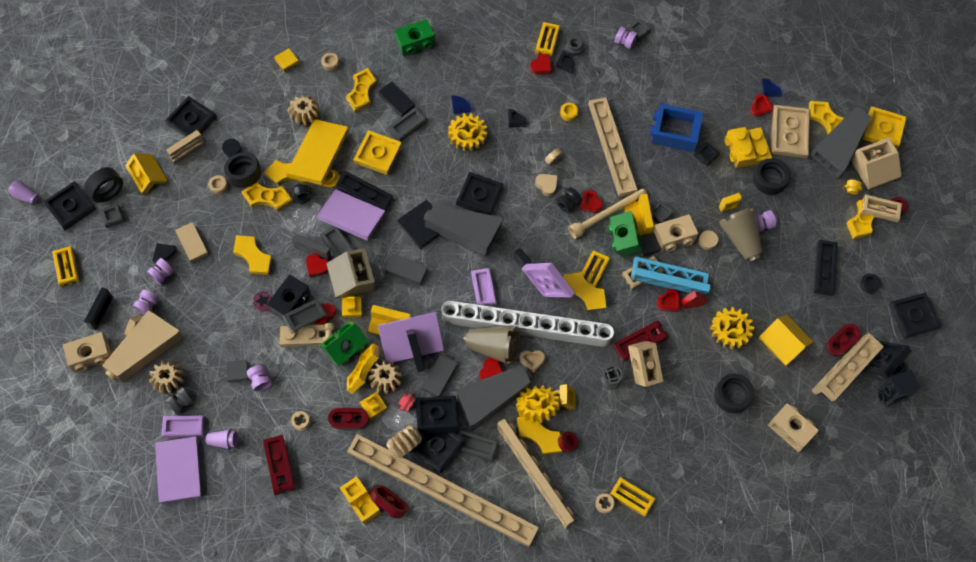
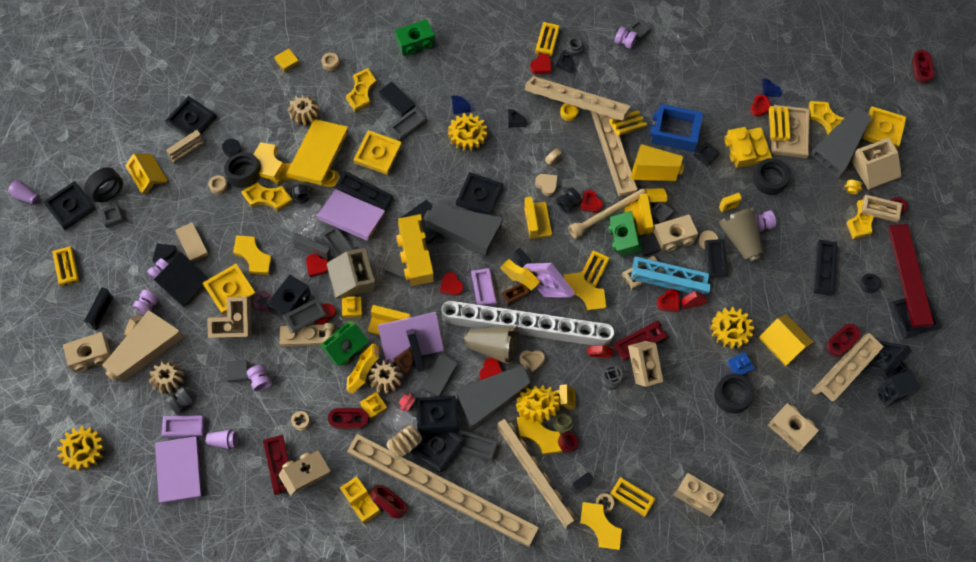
none -> yellow gear [57,426,105,472]
none -> black tile [153,252,209,306]
none -> yellow plate [203,264,257,315]
none -> tan brick [207,296,252,338]
none -> yellow tile [253,142,285,180]
none -> tan brick [279,450,330,496]
none -> reddish brown tile [393,347,413,375]
none -> yellow wedge [396,214,433,286]
none -> red tile [440,272,463,296]
none -> yellow tile [500,259,540,290]
none -> reddish brown piece [502,283,529,307]
none -> yellow panel [524,197,552,239]
none -> tan plate [525,76,631,121]
none -> olive plate [553,414,573,433]
none -> black tile [571,472,593,495]
none -> yellow tile [580,502,622,550]
none -> red tile [587,345,613,358]
none -> yellow tile [609,110,647,136]
none -> yellow slope [630,144,685,181]
none -> yellow tile [646,188,667,202]
none -> tan brick [674,473,724,517]
none -> black tile [704,239,728,278]
none -> blue tile [726,352,755,376]
none -> yellow tile [769,106,790,141]
none -> dark red tile [888,224,934,328]
none -> dark red plate [912,50,935,84]

